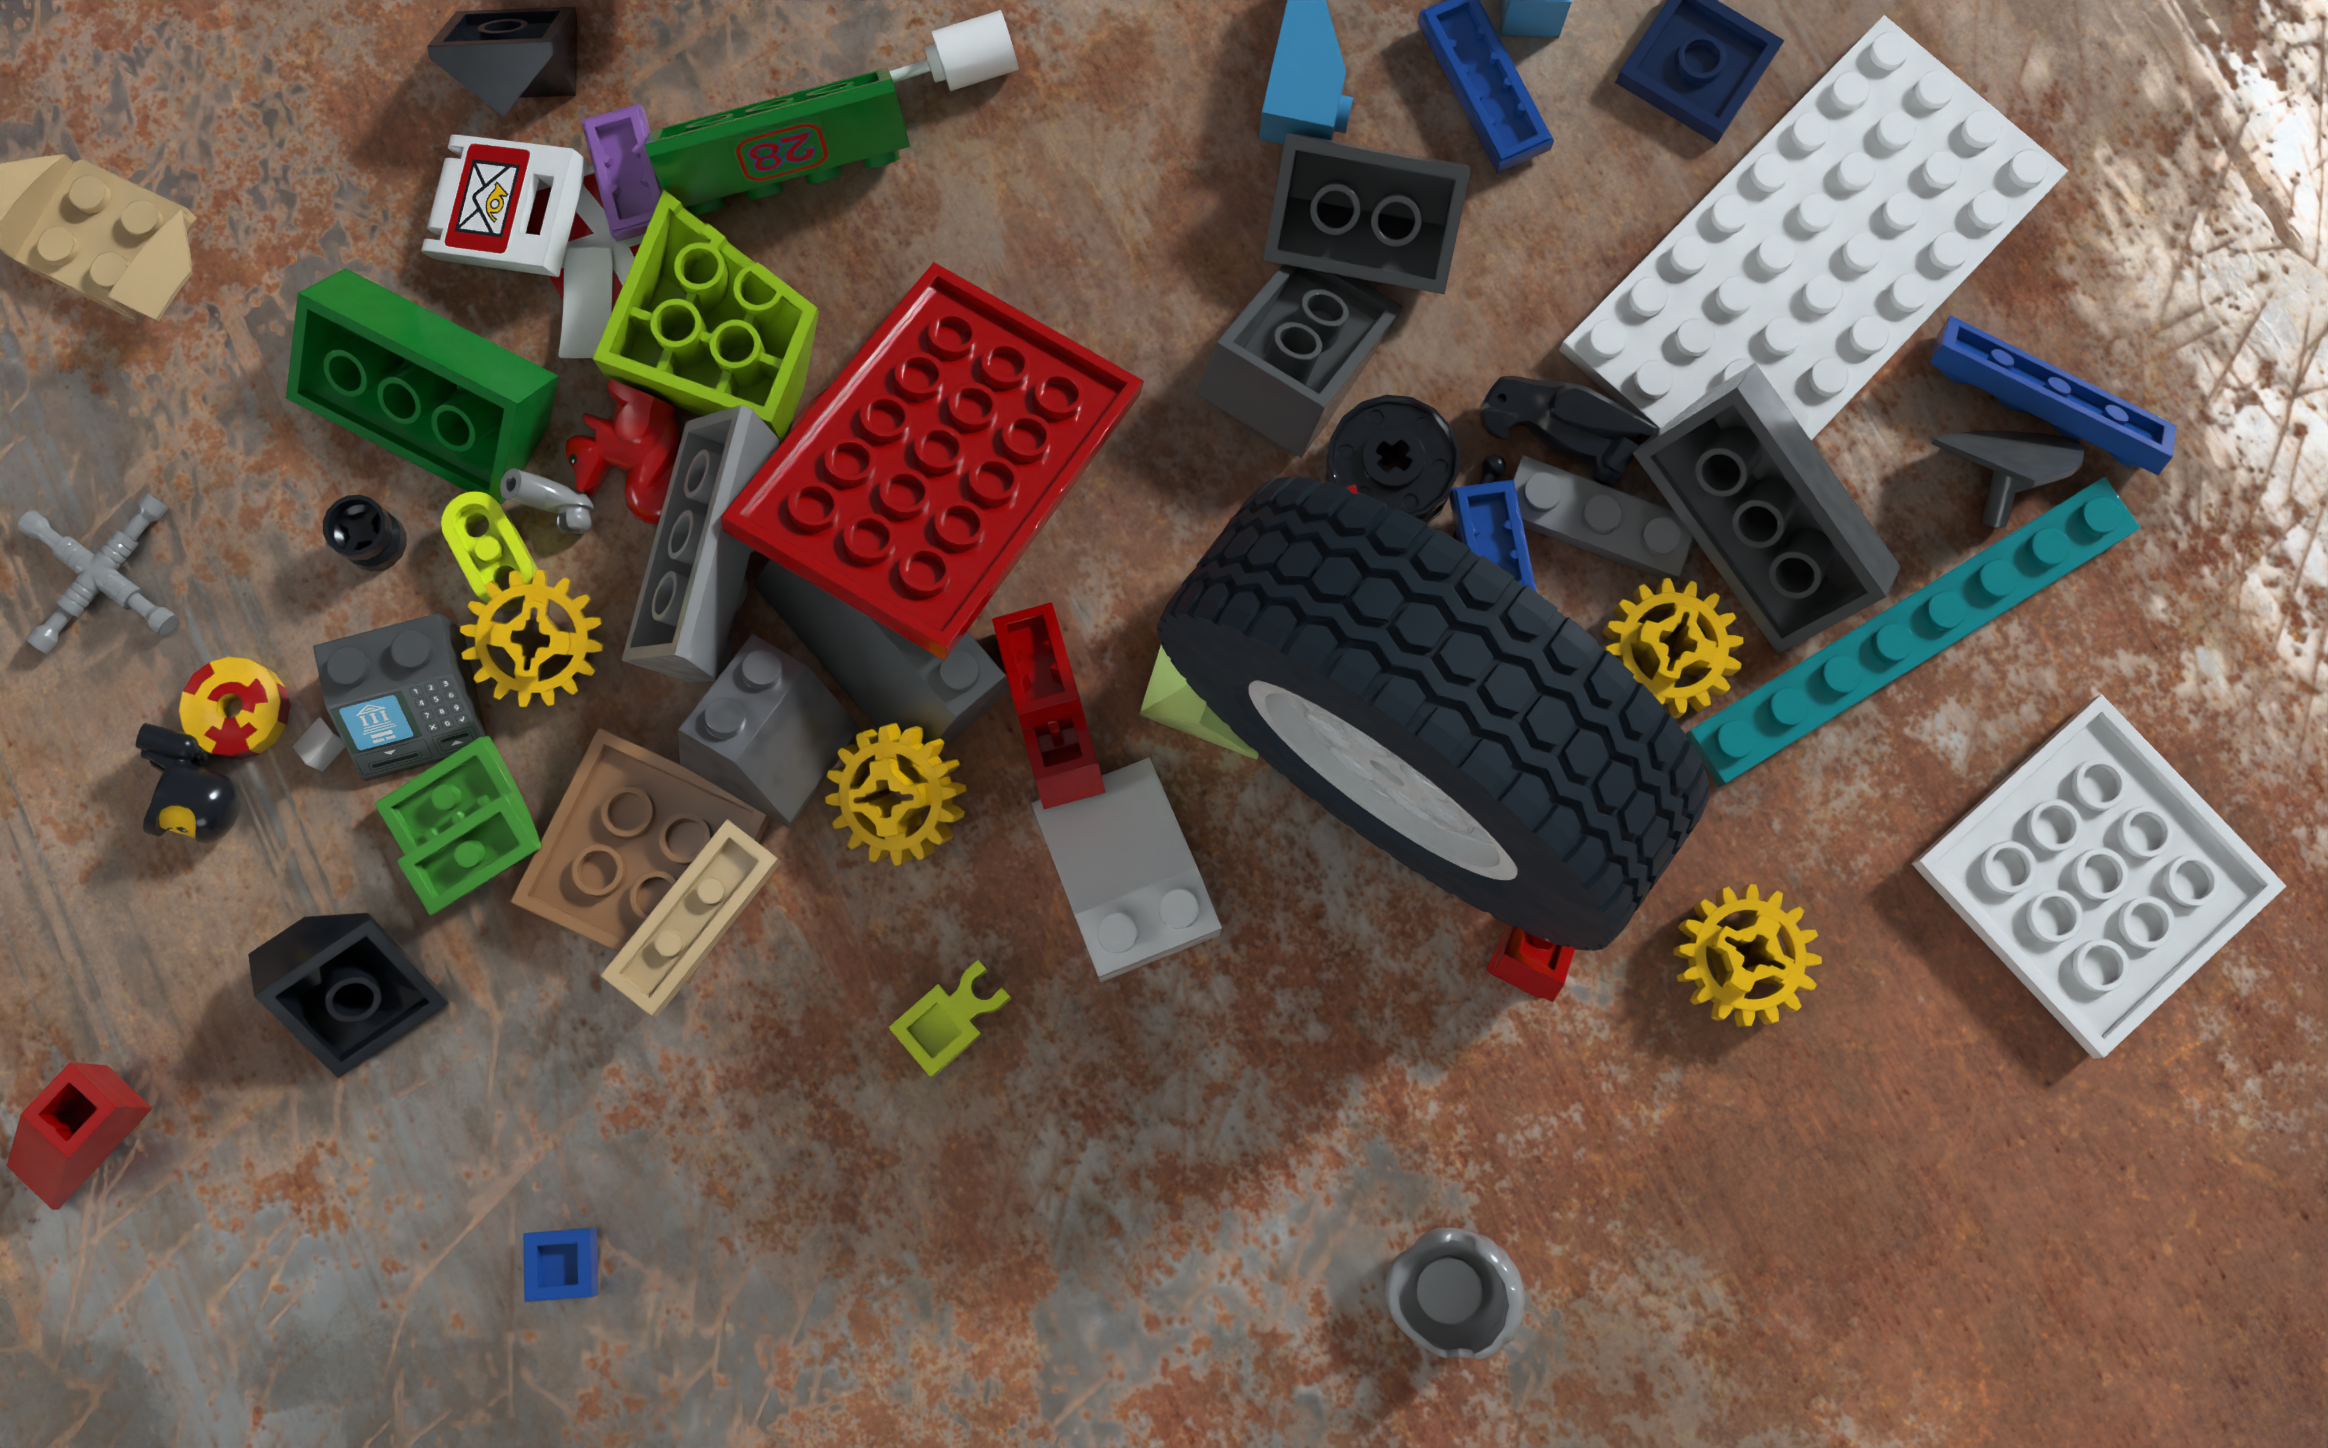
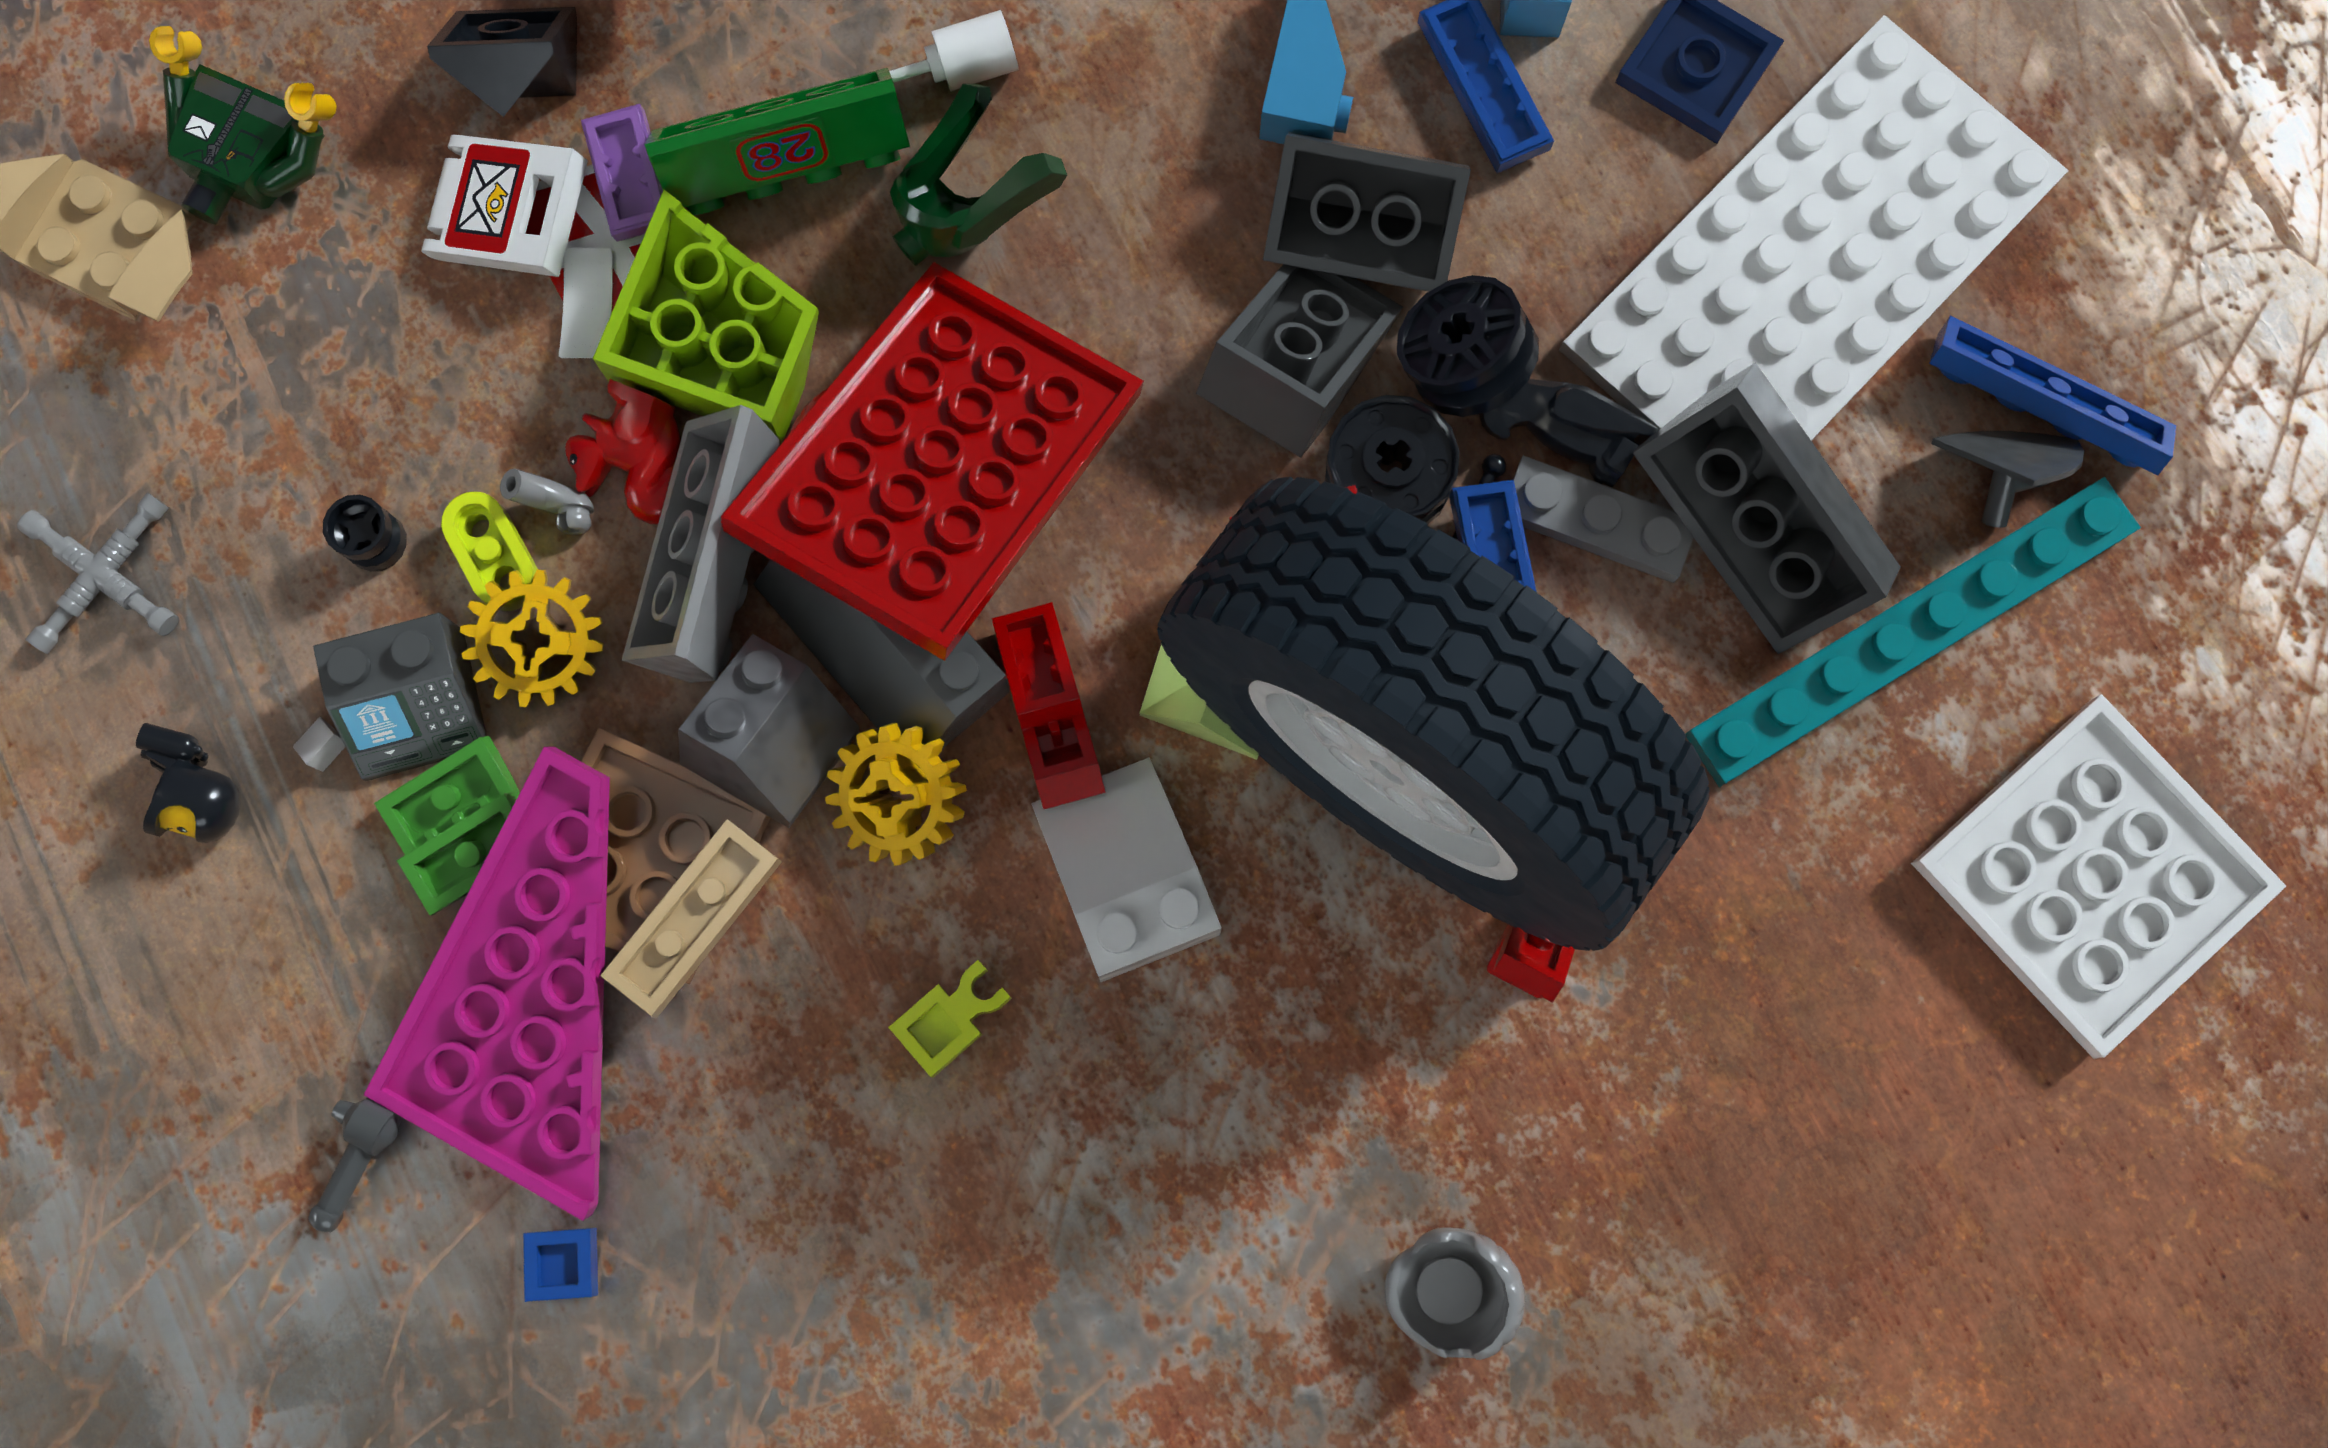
red slope [6,1062,153,1210] -> none
yellow piece [179,656,290,760] -> none
black slope [248,913,449,1078] -> none
green slope [286,268,559,504] -> none
yellow gear [1602,578,1744,718] -> none
yellow gear [1673,884,1822,1027] -> none
none -> dark green torso [149,26,337,225]
none -> dark grey piece [308,1098,401,1232]
none -> dark pink wing [364,746,610,1221]
none -> dark green piece [890,83,1067,266]
none -> black wheel [1397,275,1539,417]

